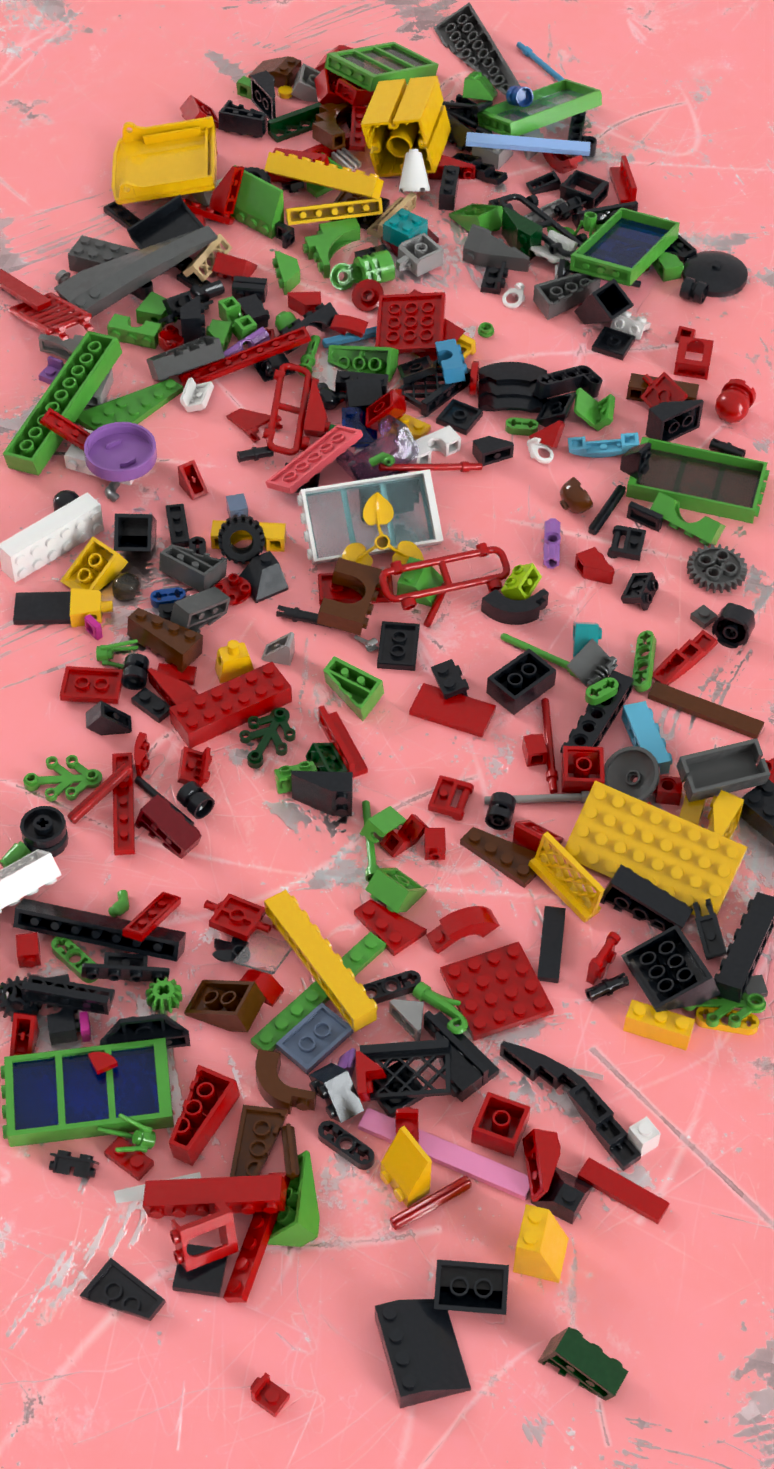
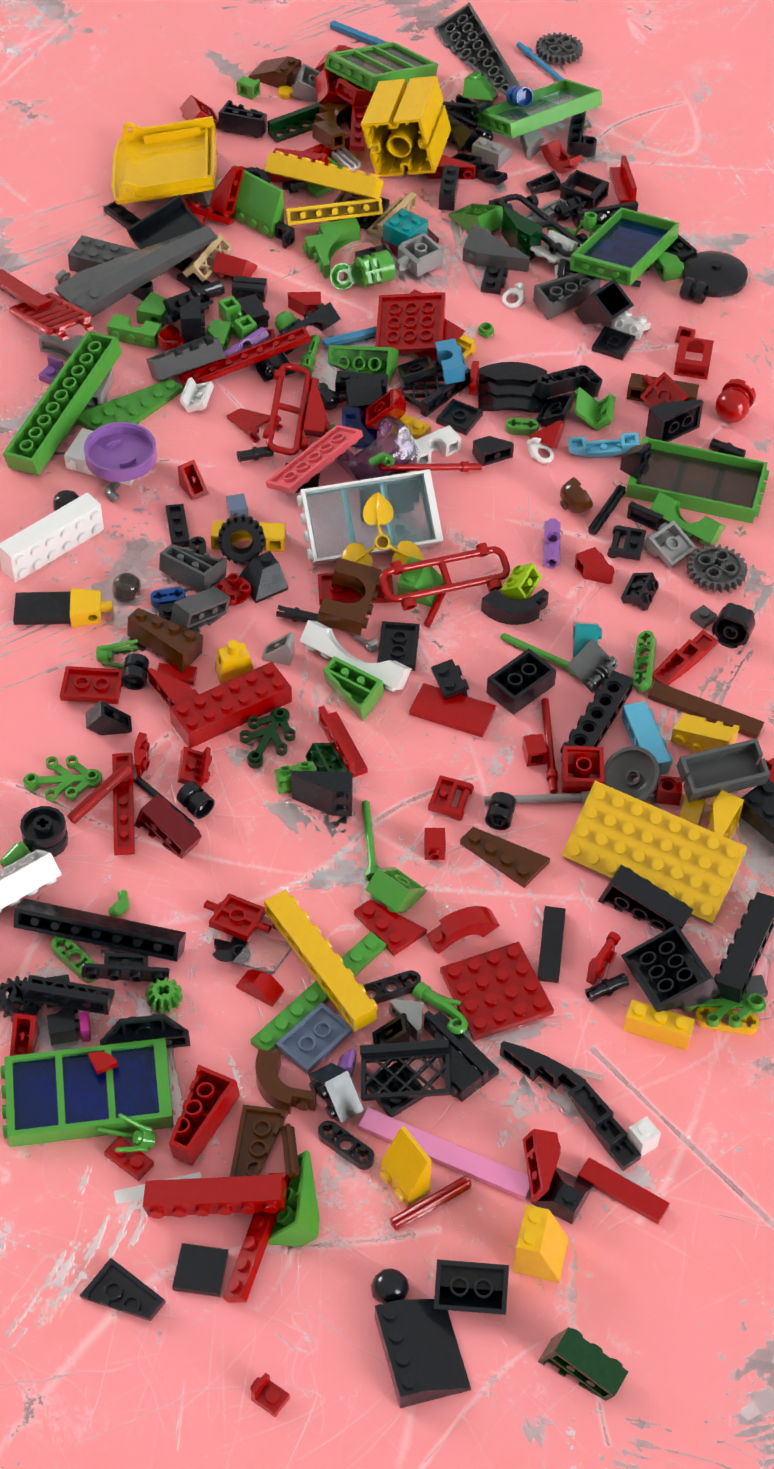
red brick [16,932,41,968] -> none
red tile [40,408,90,451] -> none
black hinge [49,1150,99,1179] -> none
yellow slope [60,537,128,590] -> none
dark pink tile [84,614,103,640] -> none
black slope [114,513,157,552] -> none
red tile [122,892,181,942] -> none
black plate [131,687,171,723] -> none
red panel [170,1201,239,1272] -> none
reddish brown slope [184,980,266,1032] -> none
black slope [250,70,276,120] -> none
bright green slope [272,251,300,295] -> none
red slope [329,315,369,338] -> none
red dish [352,279,384,312] -> none
red slope [356,1051,387,1102] -> none
bright green hinge [360,806,406,843] -> none
red slope [380,814,429,857] -> none
red bracket [395,1107,419,1144] -> none
white cone [399,149,430,192] -> none
light blue tile [466,132,591,156] -> none
red brick [471,1092,531,1158] -> none
red slope [512,820,564,852] -> none
yellow fence [528,831,605,923] -> none
bright green beam [585,677,619,705] -> none
black hinge [693,898,727,960] -> none
none -> white arch [300,620,412,692]
none -> dark azure axle [330,20,388,45]
none -> black hair [371,1268,409,1304]
none -> black slope [372,1013,409,1044]
none -> dark grey gear [536,32,583,65]
none -> light grey plate [644,520,697,569]
none -> yellow wedge [671,713,740,753]

